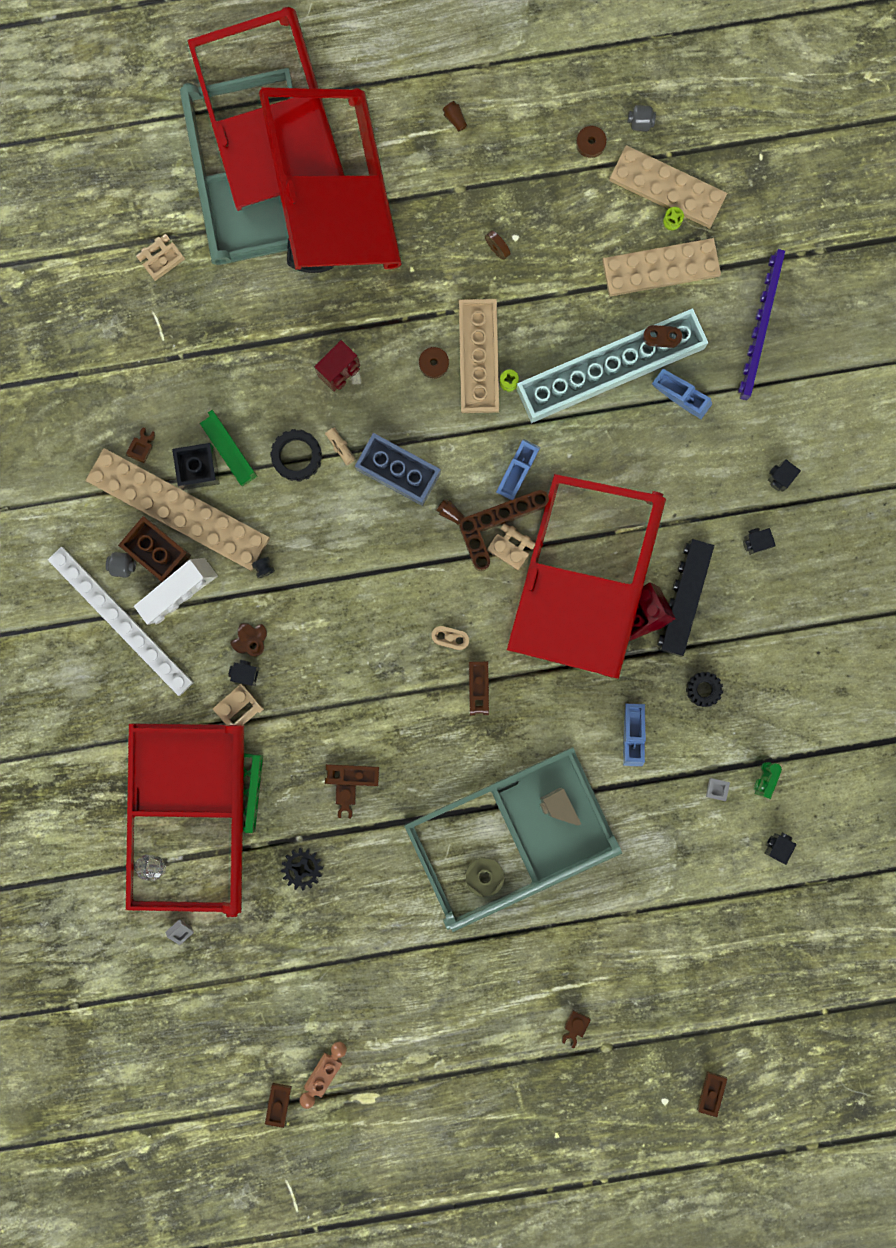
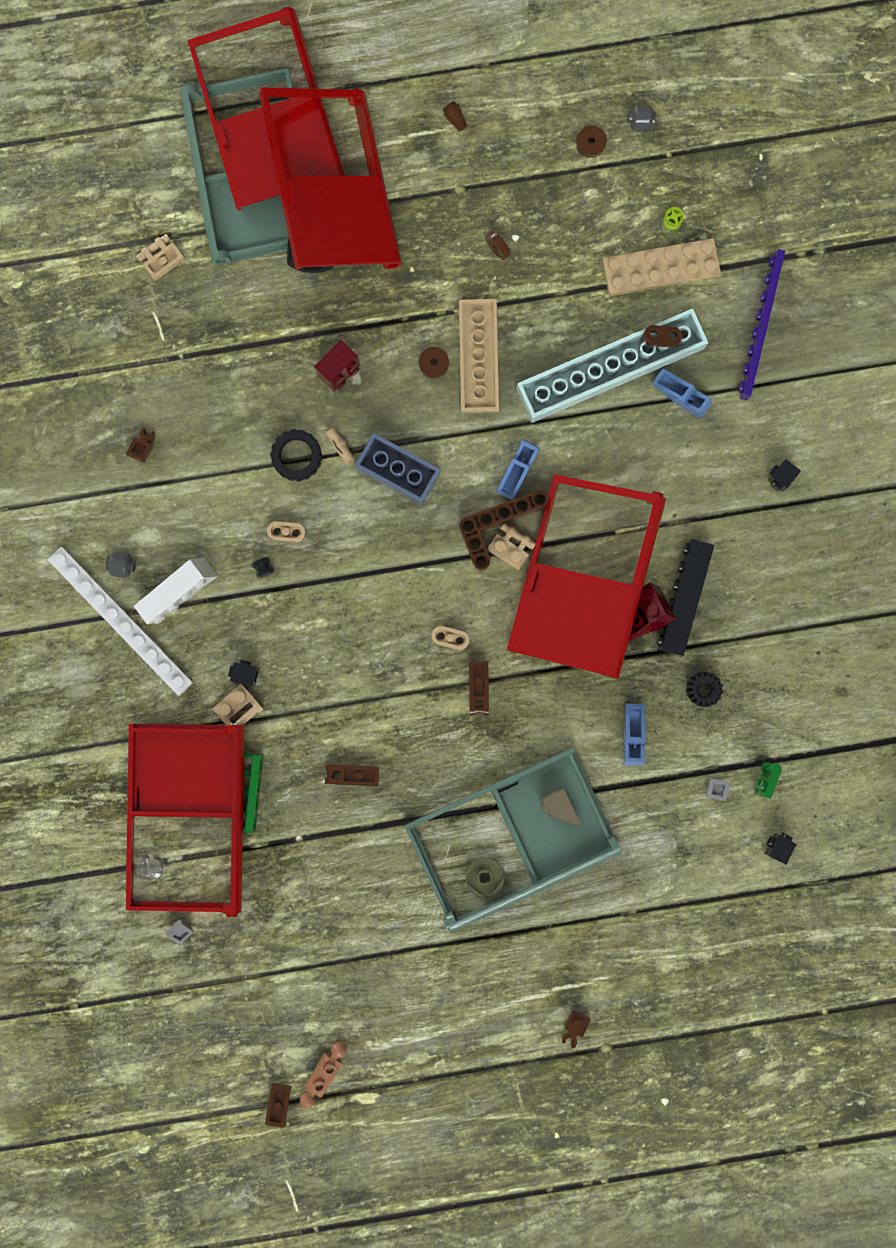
tan plate [85,448,270,571] -> none
reddish brown brick [118,516,191,582] -> none
black brick [172,443,220,490] -> none
green fence [199,410,258,486] -> none
reddish brown plate [231,623,267,657] -> none
black gear [281,847,324,891] -> none
reddish brown plate [336,785,356,819] -> none
reddish brown cone [436,498,465,525] -> none
lime wheel [500,370,519,392] -> none
tan plate [609,145,727,229] -> none
reddish brown plate [697,1071,727,1117] -> none
black brick [743,528,776,555] -> none
none -> tan plate [267,521,306,543]

